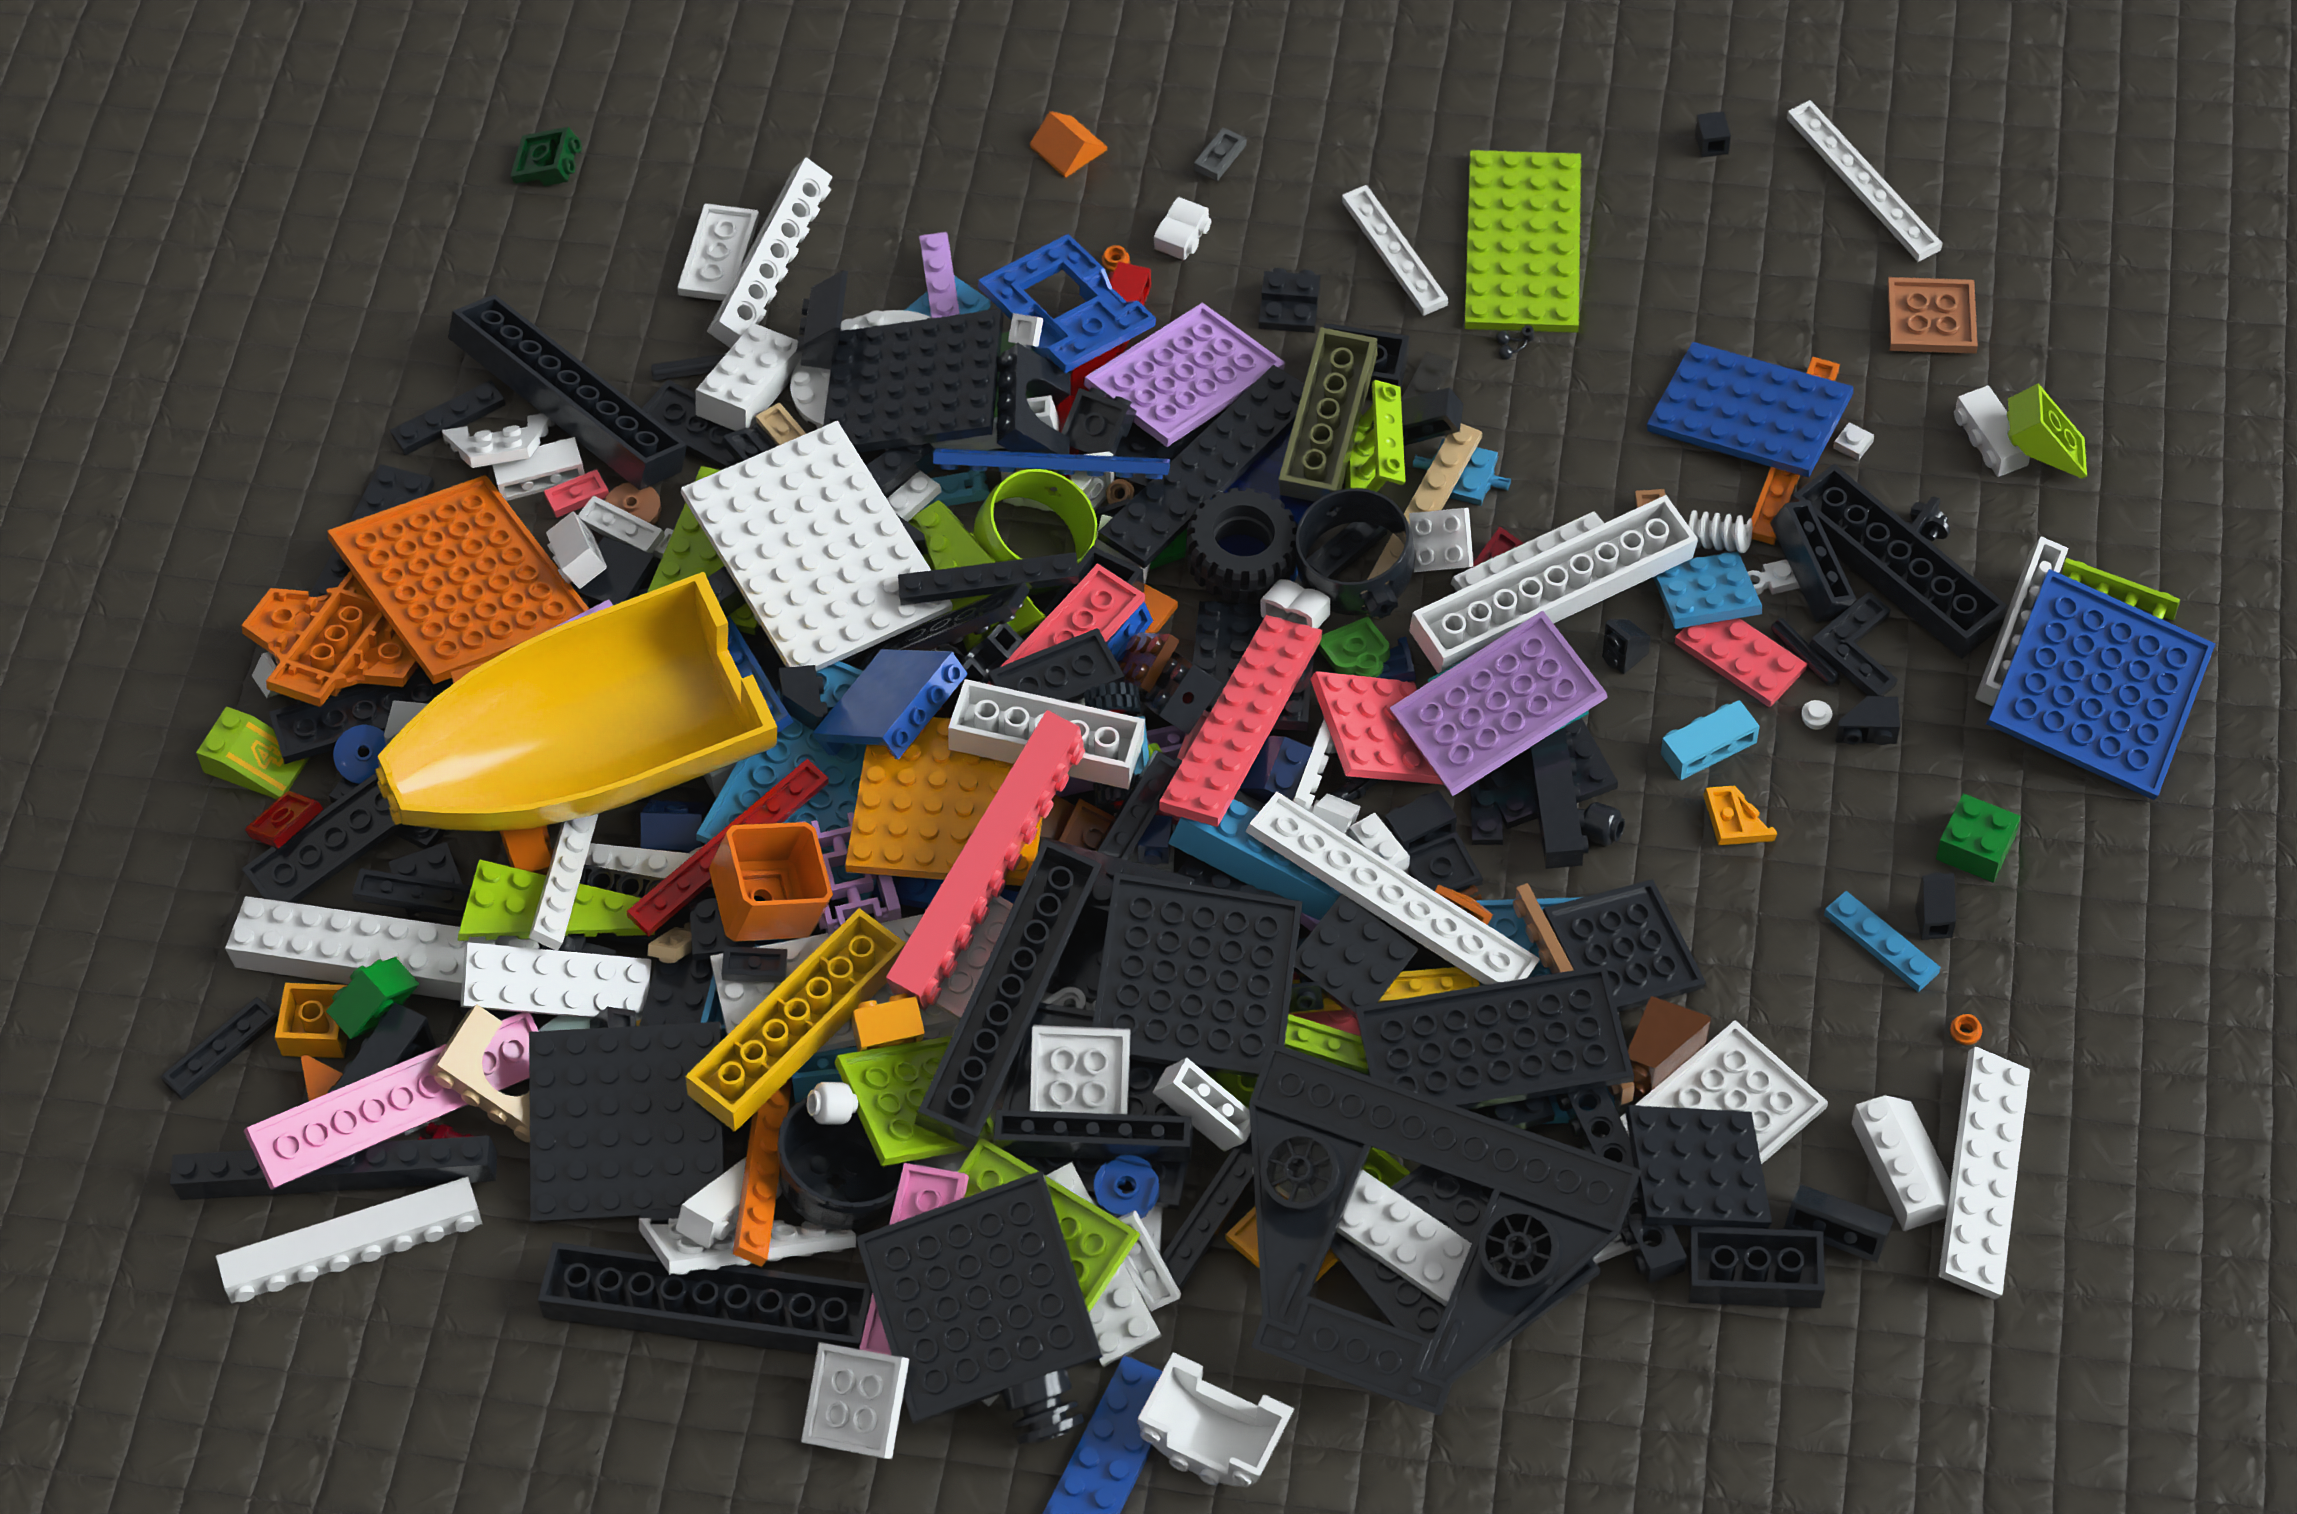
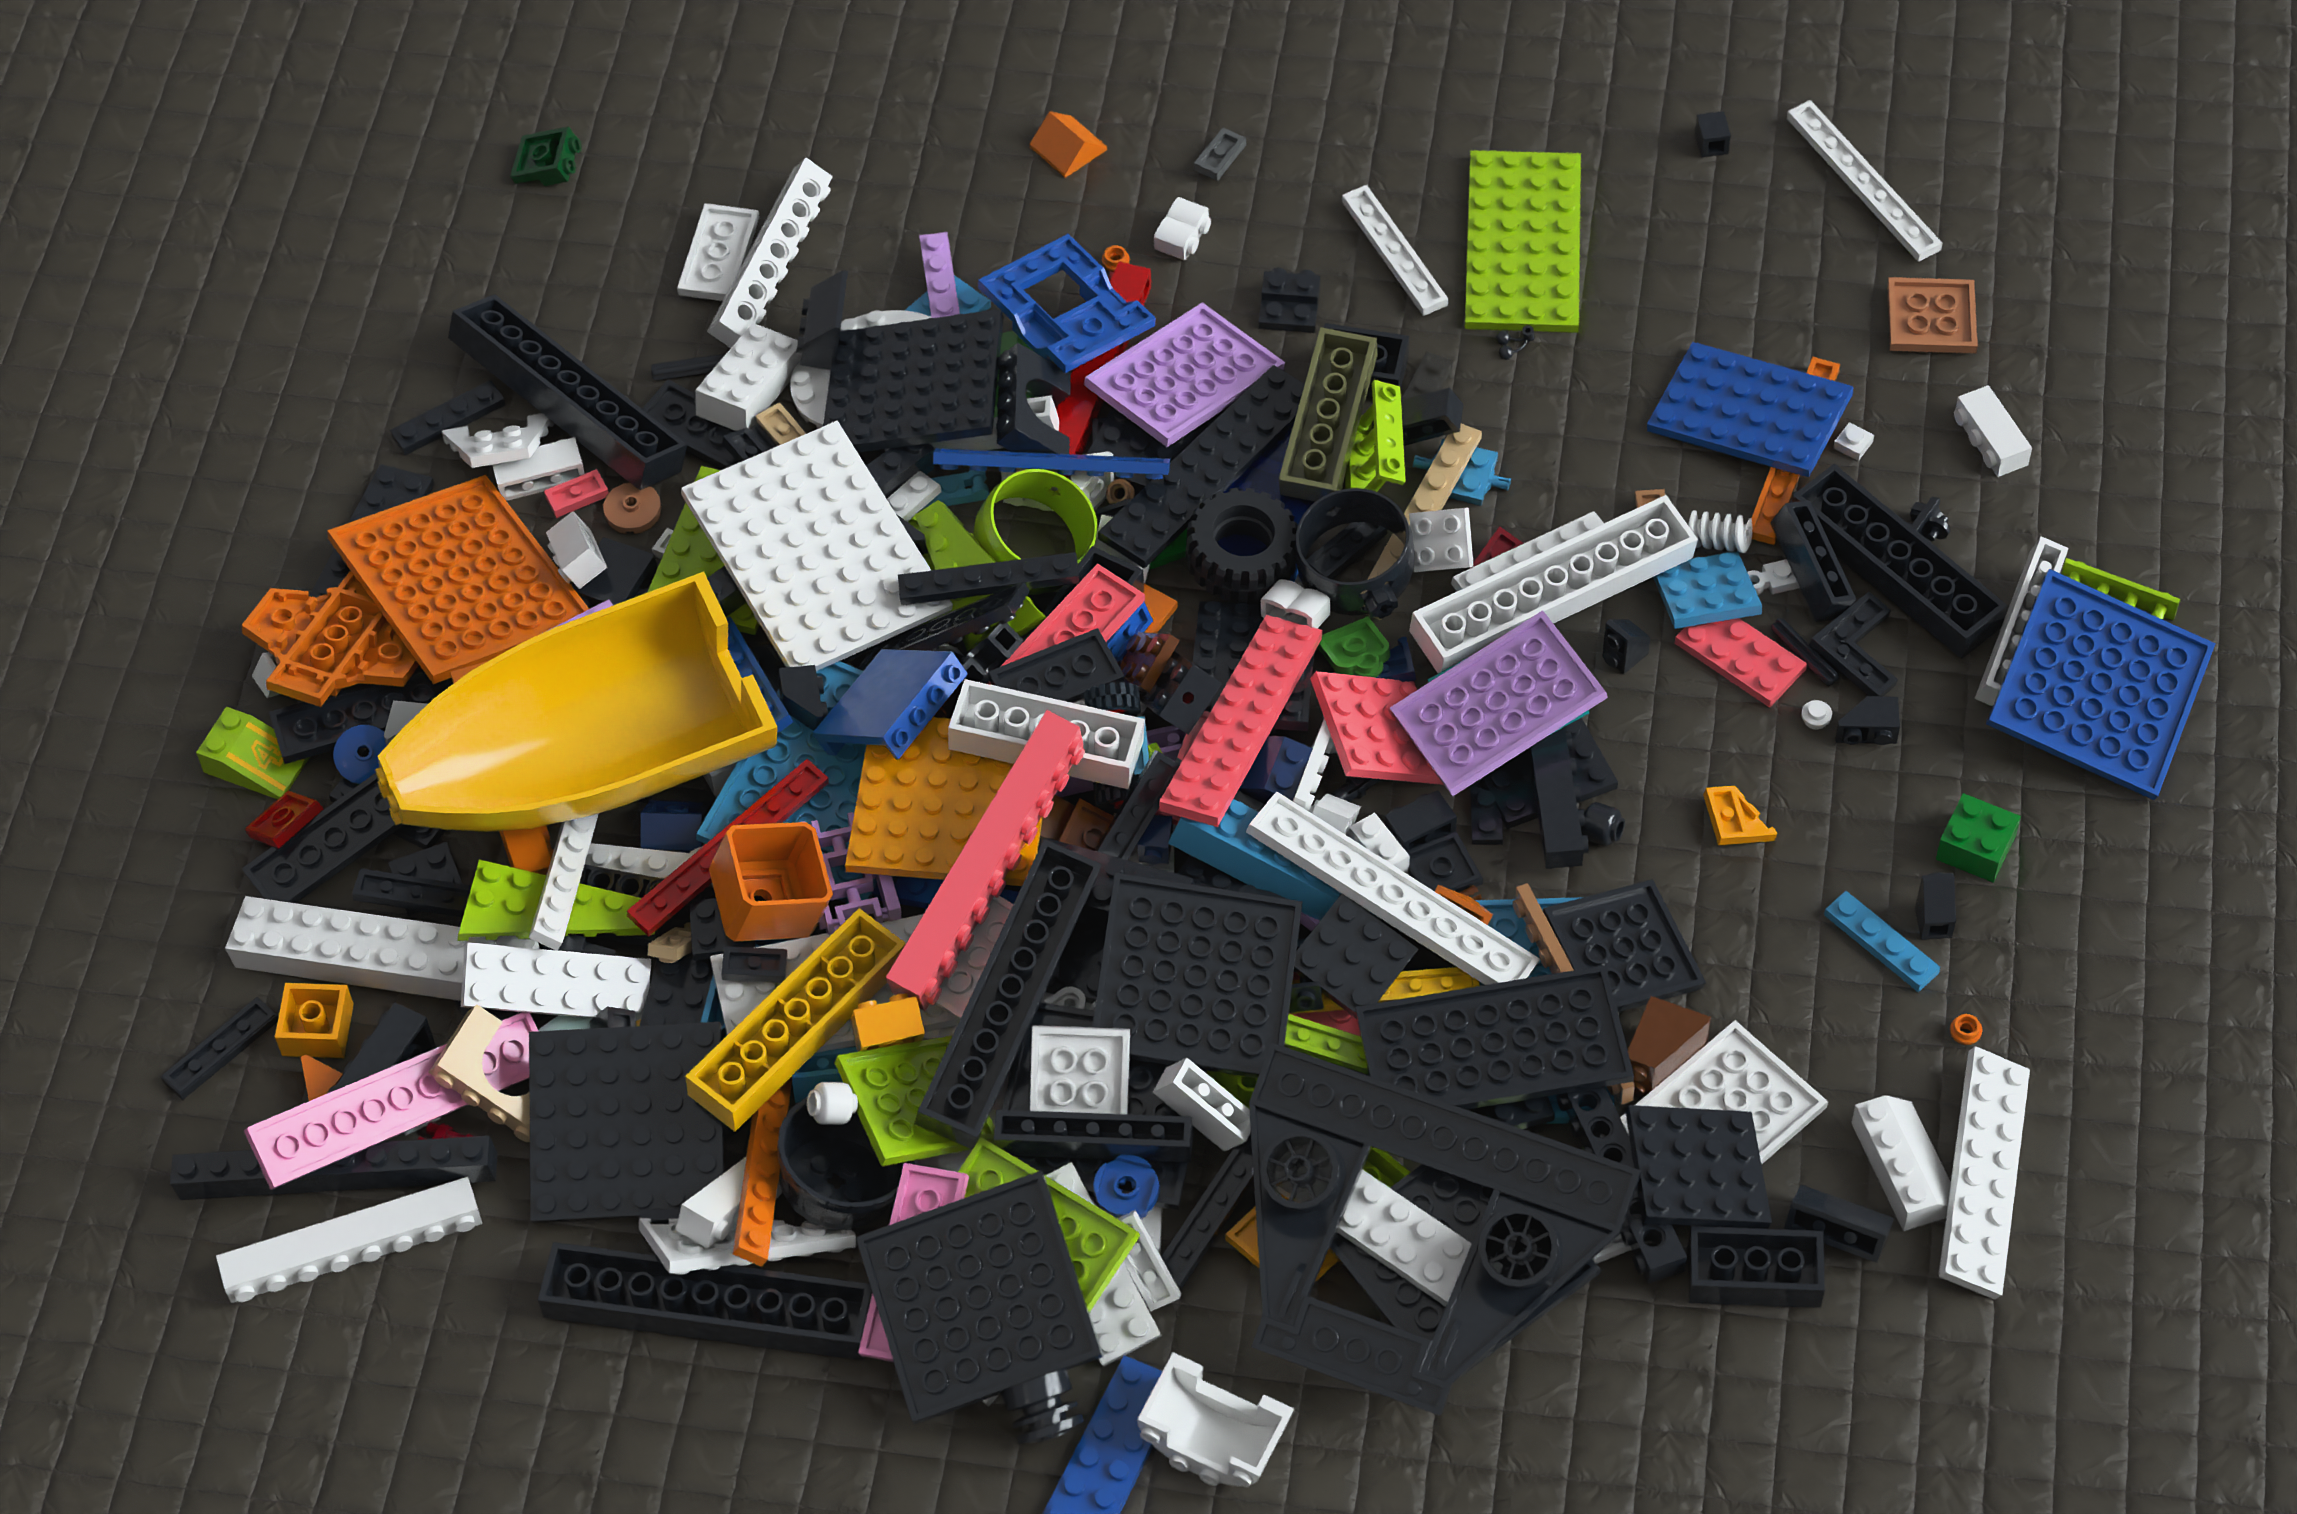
green brick [326,957,420,1039] -> none
white plate [578,495,665,553] -> none
white plate [801,1343,909,1459] -> none
white plate [1008,313,1043,350] -> none
black plate [1061,387,1137,456] -> none
medium azure brick [1661,700,1760,781] -> none
lime slope [2006,383,2087,479] -> none

